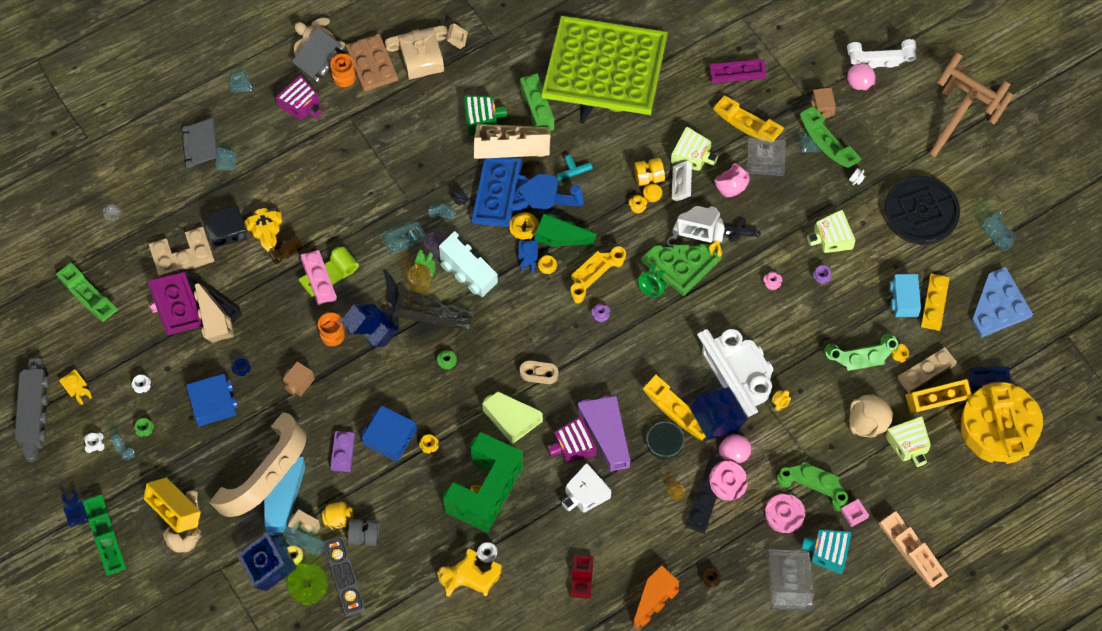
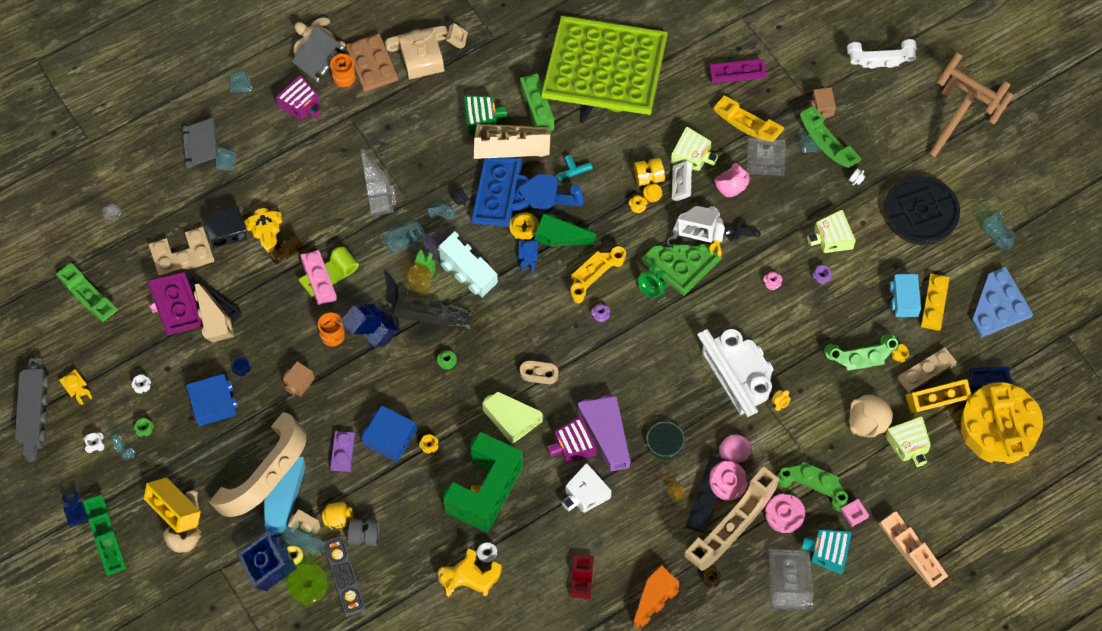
yellow plate [538,255,557,274] -> none
yellow slope [643,375,715,440] -> none
clear blue brick [689,387,748,440] -> none
bright pink hair [847,63,875,90] -> none
none -> clear slope [361,149,396,216]
none -> tan arch [685,467,779,571]

